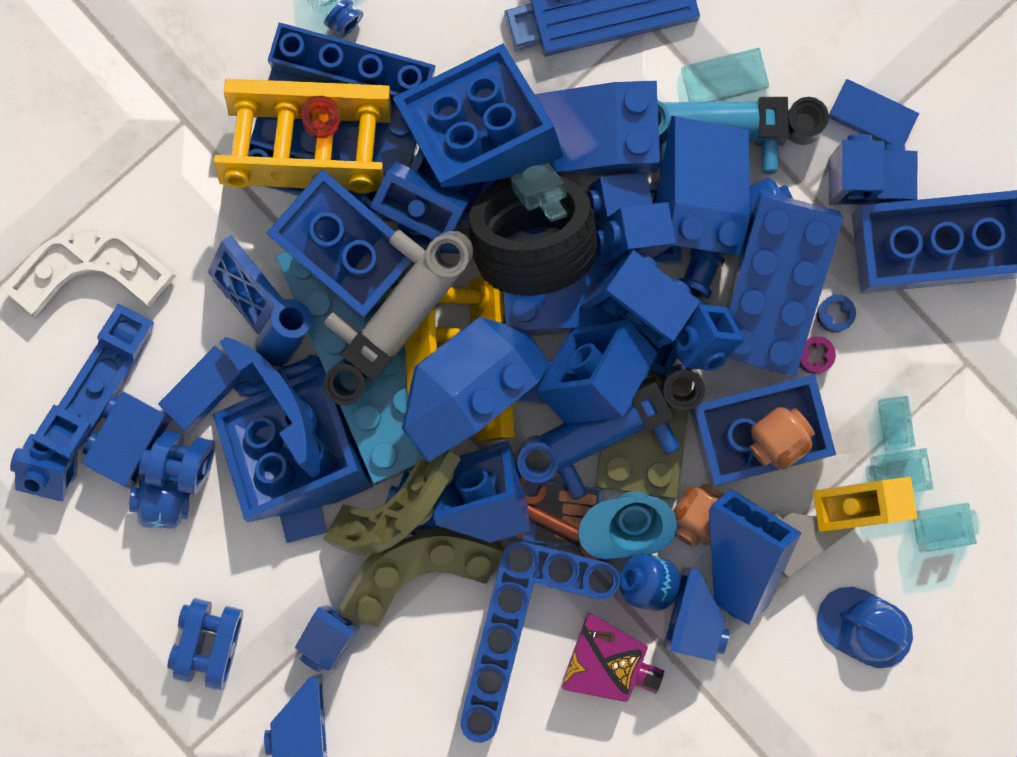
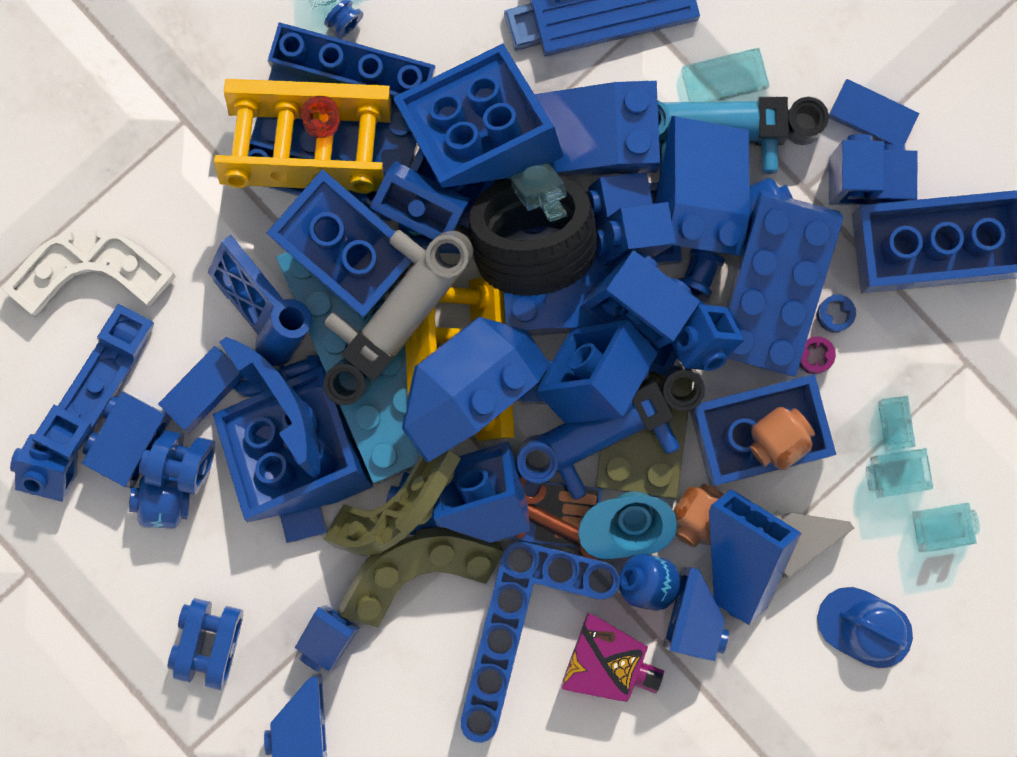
yellow slope [813,477,918,532] -> none

